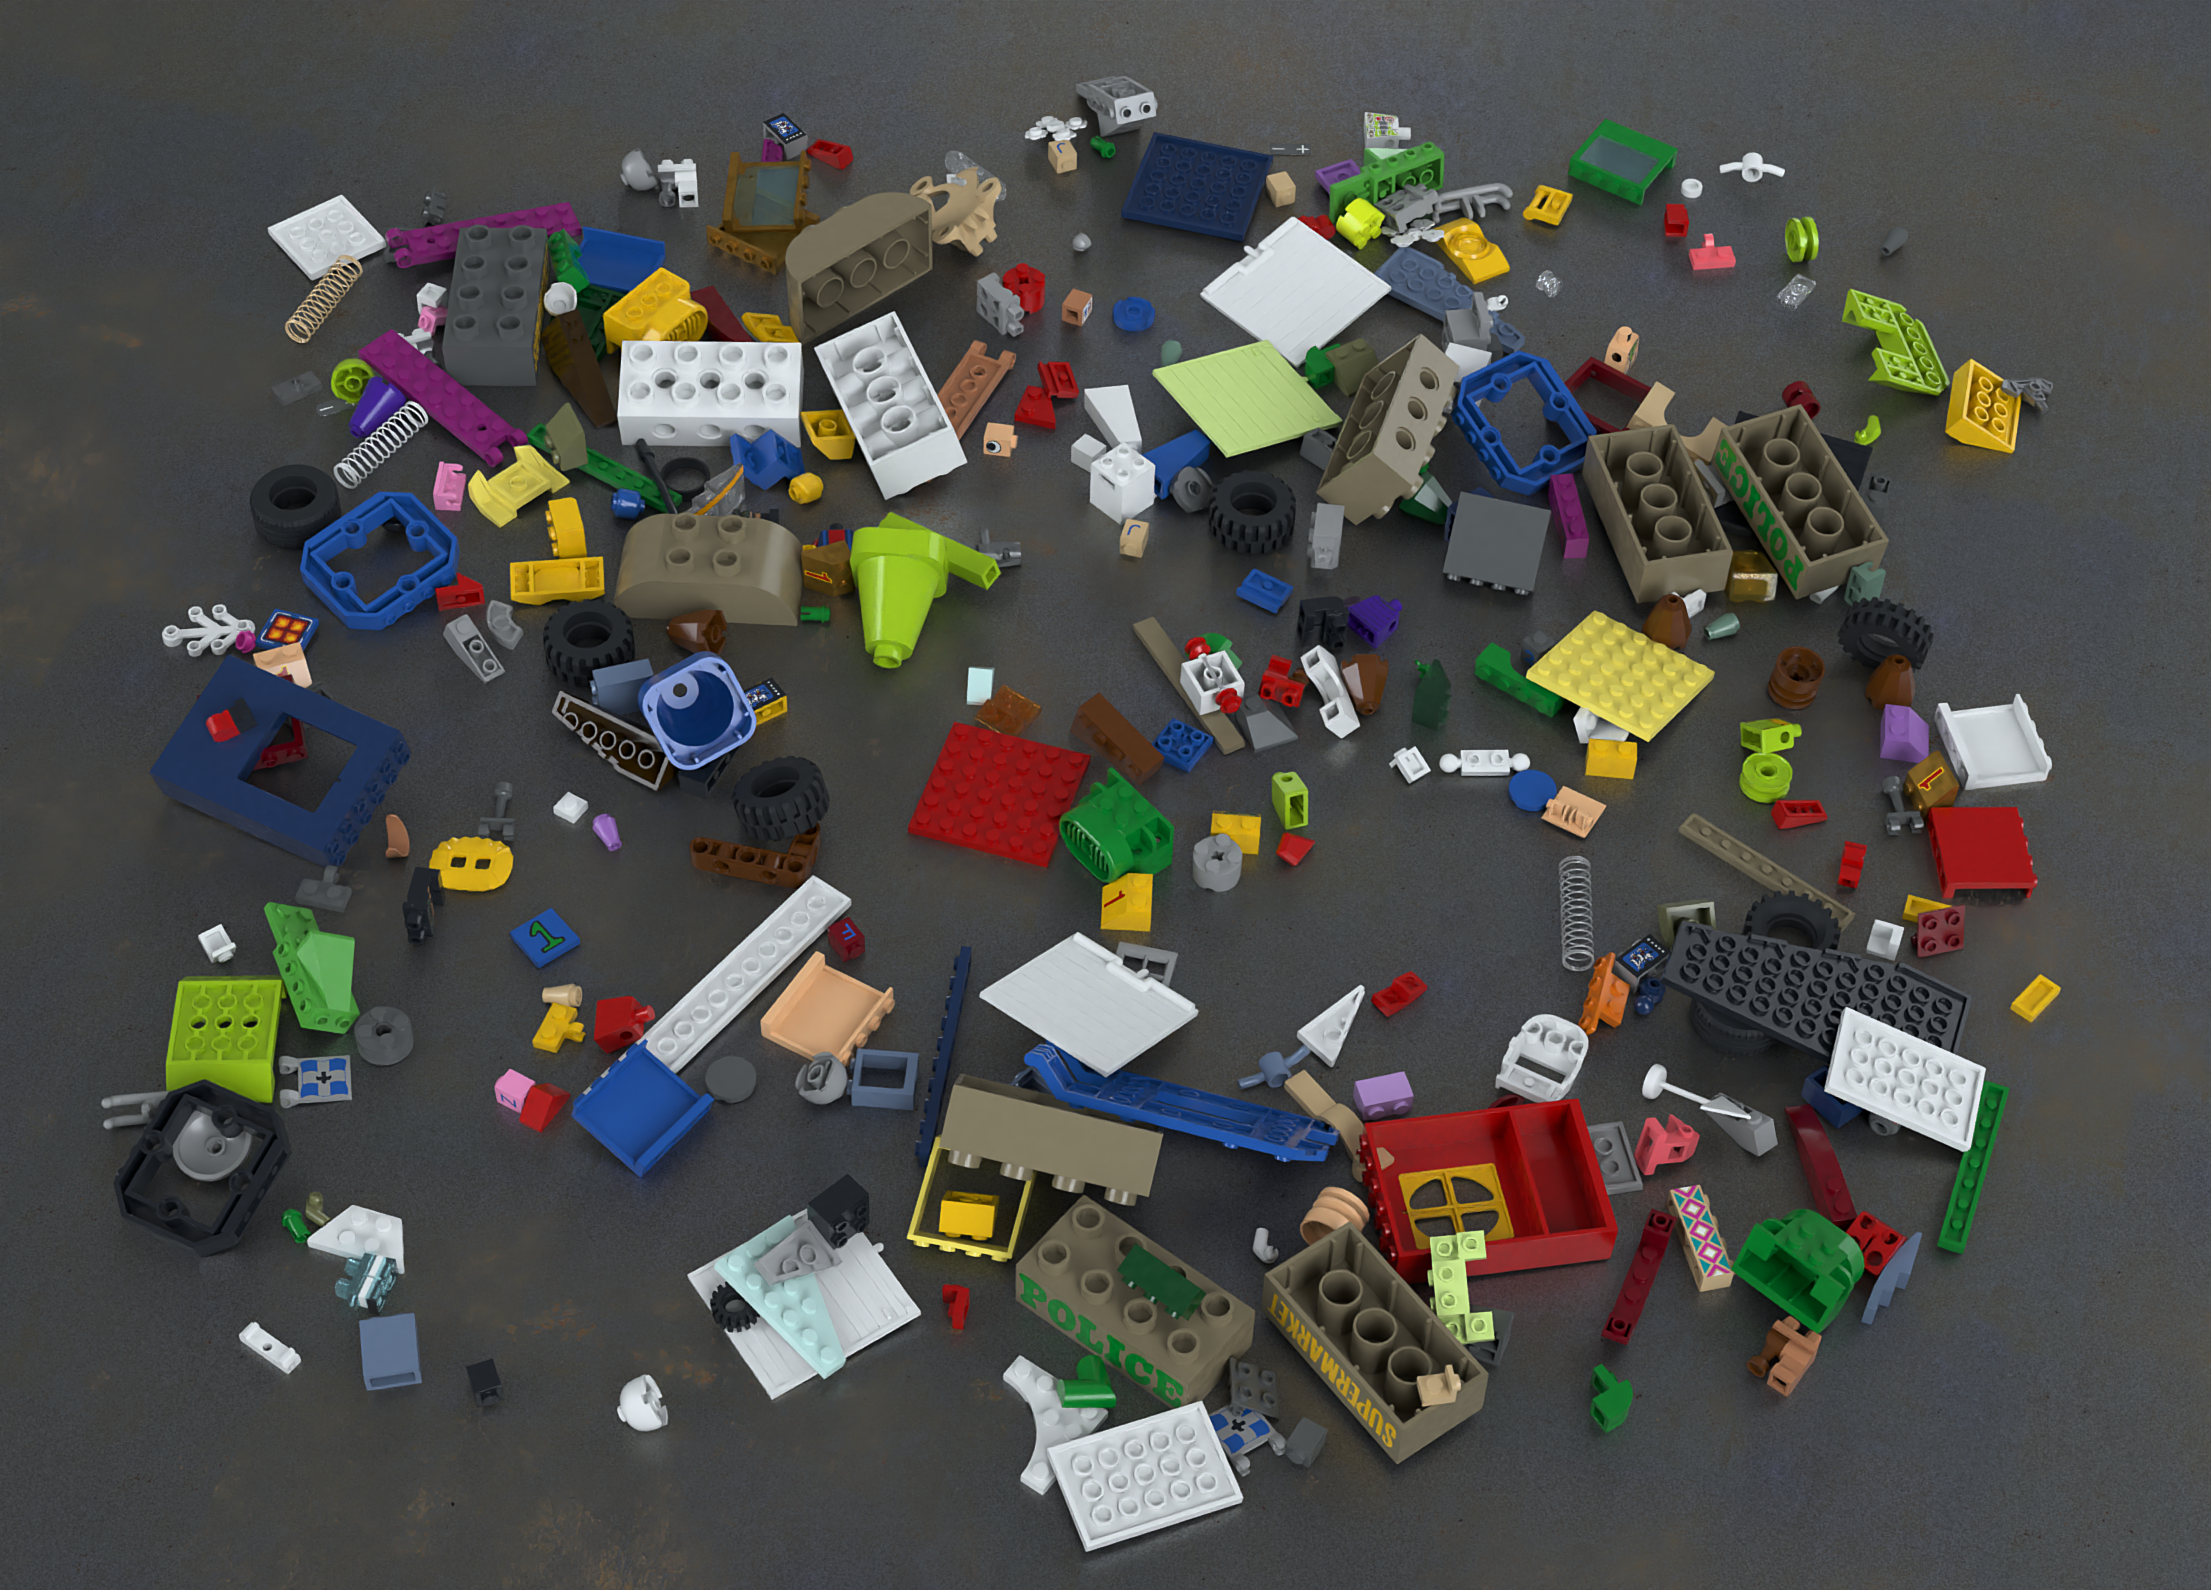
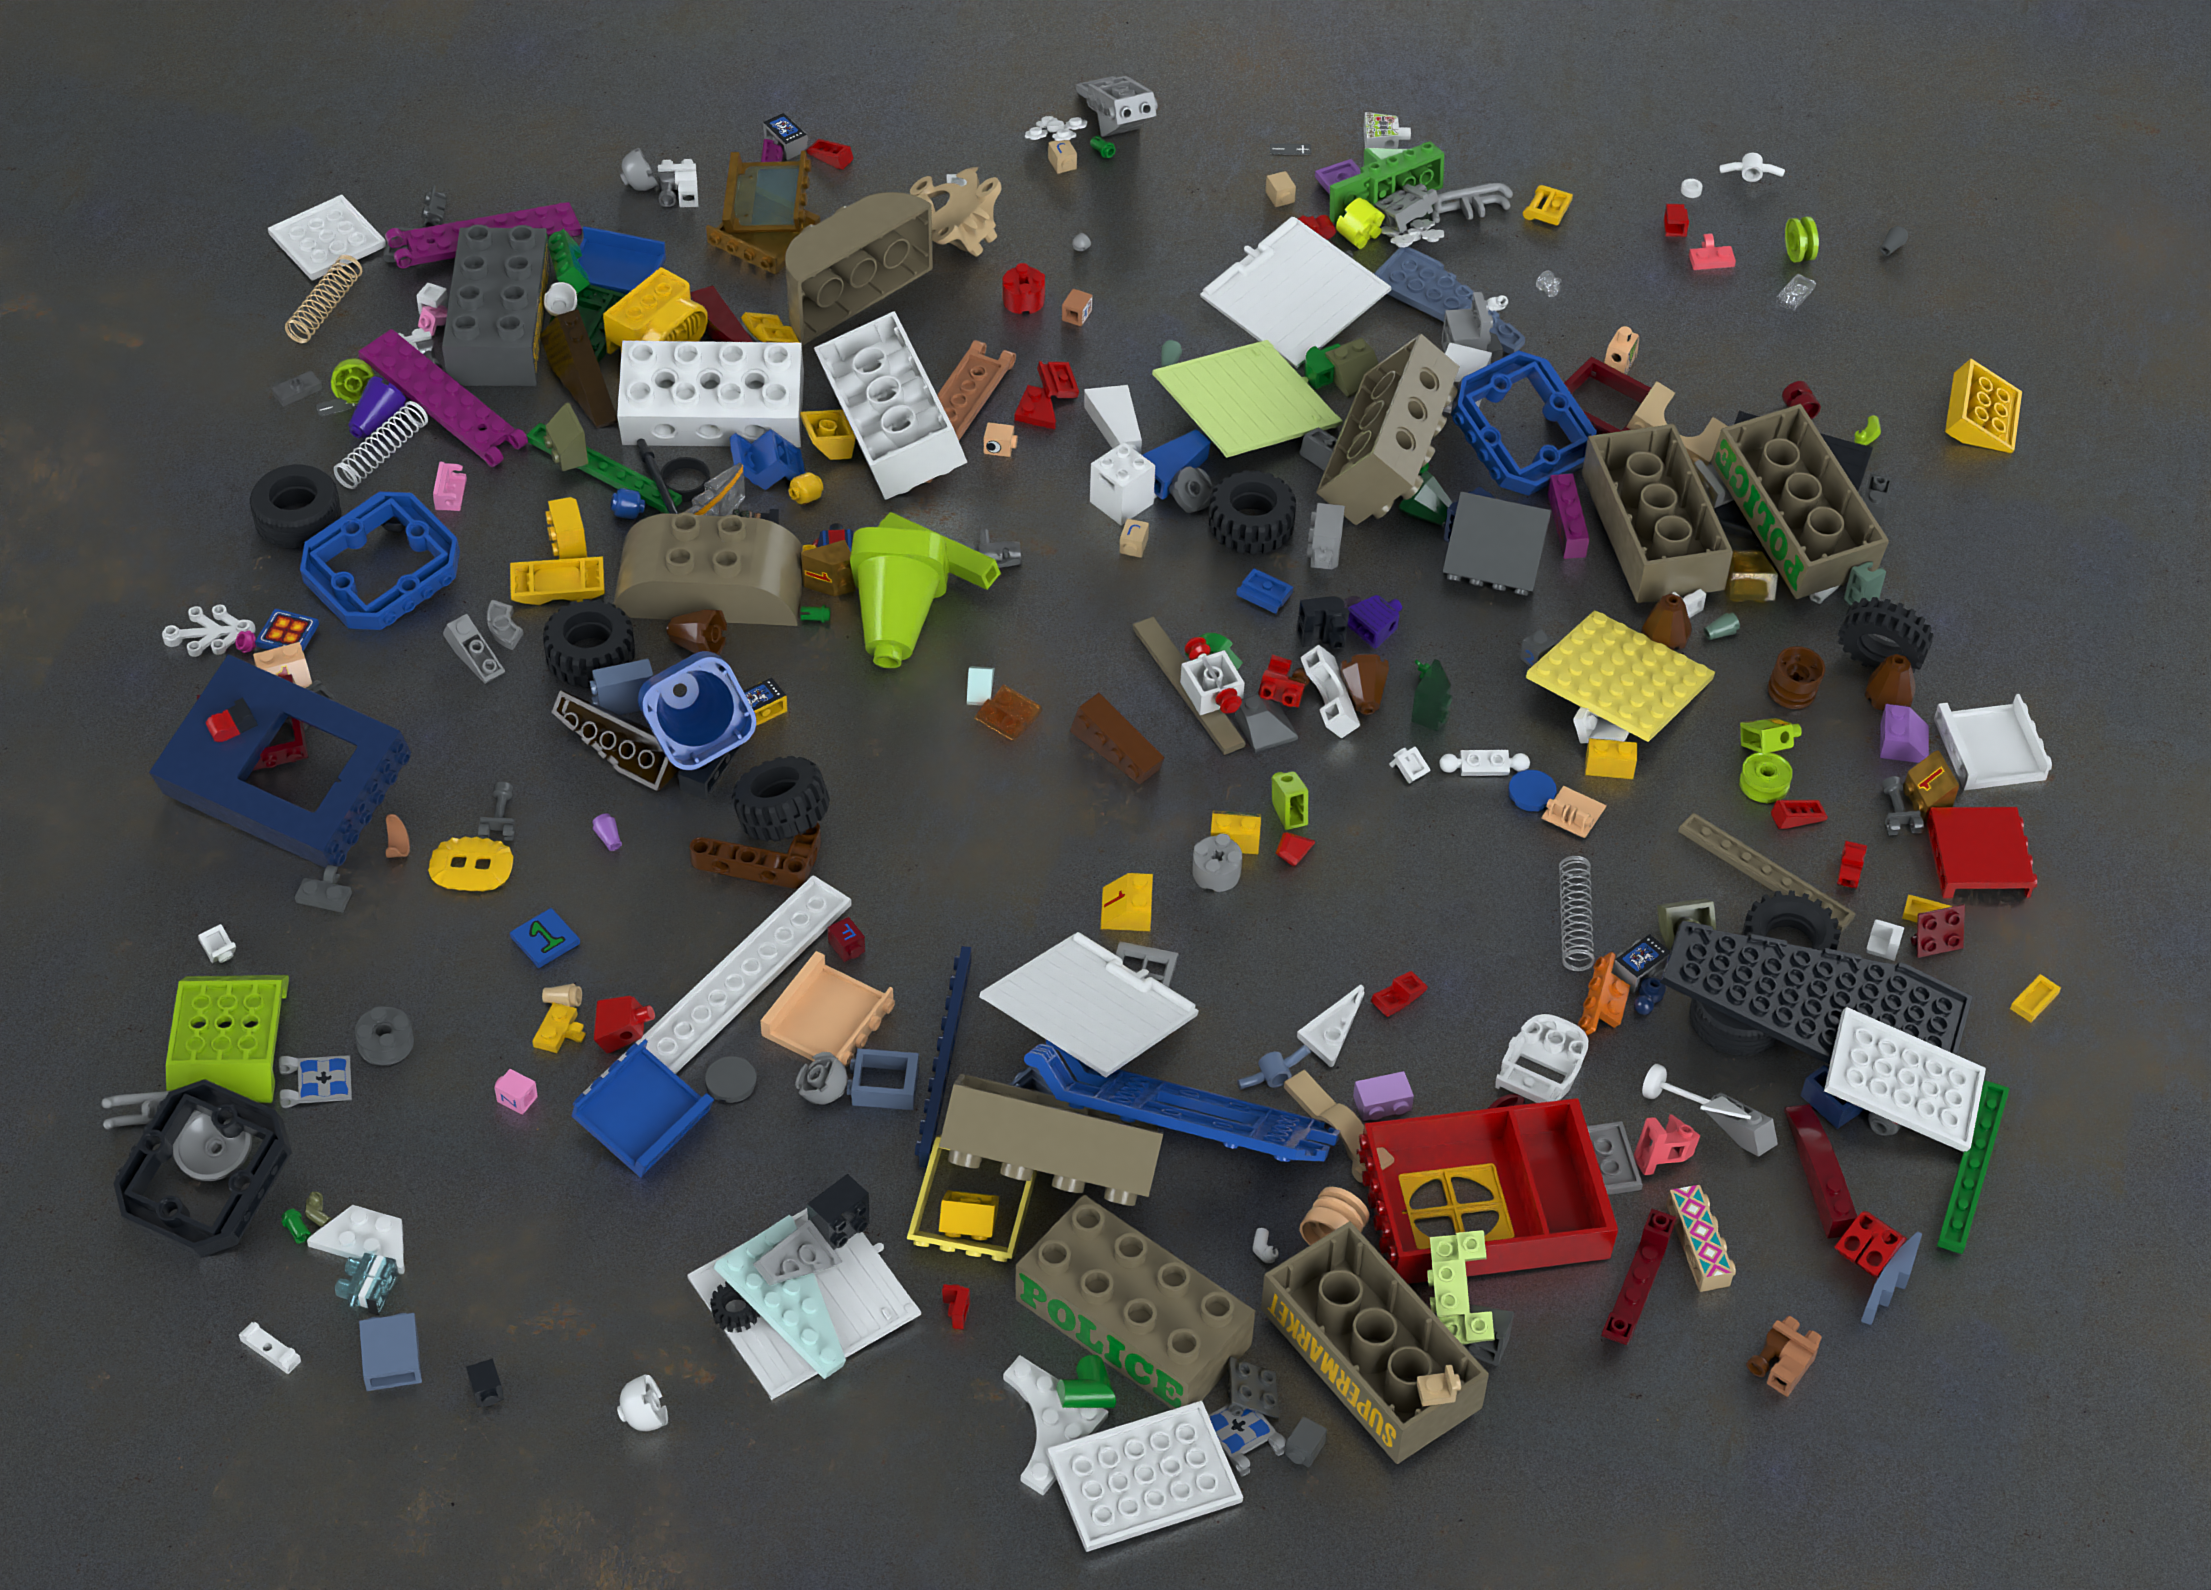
bright green wedge [264,902,360,1034] -> none
black hips [402,867,446,945] -> none
red slope [435,573,485,611] -> none
light yellow piece [468,445,570,528] -> none
red slope [519,1083,571,1133] -> none
white plate [553,792,588,824] -> none
red plate [908,722,1091,868] -> none
clear beam [945,151,1006,201] -> none
light grey hips [977,272,1024,337] -> none
green brick [1059,767,1174,883] -> none
white brick [1071,434,1106,473] -> none
blue tile [1112,297,1155,332] -> none
dark green brick [1117,1243,1207,1321] -> none
dark blue plate [1121,132,1274,242] -> none
blue tile [1151,718,1214,773] -> none
yellow slope [1433,217,1510,284] -> none
green arch [1474,642,1568,718] -> none
green panel [1568,119,1678,205] -> none
green brick [1589,1364,1633,1433] -> none
green brick [1730,1209,1864,1334] -> none
lime slope [1842,288,1950,396] -> none
flat silver piece [2001,377,2054,414] -> none

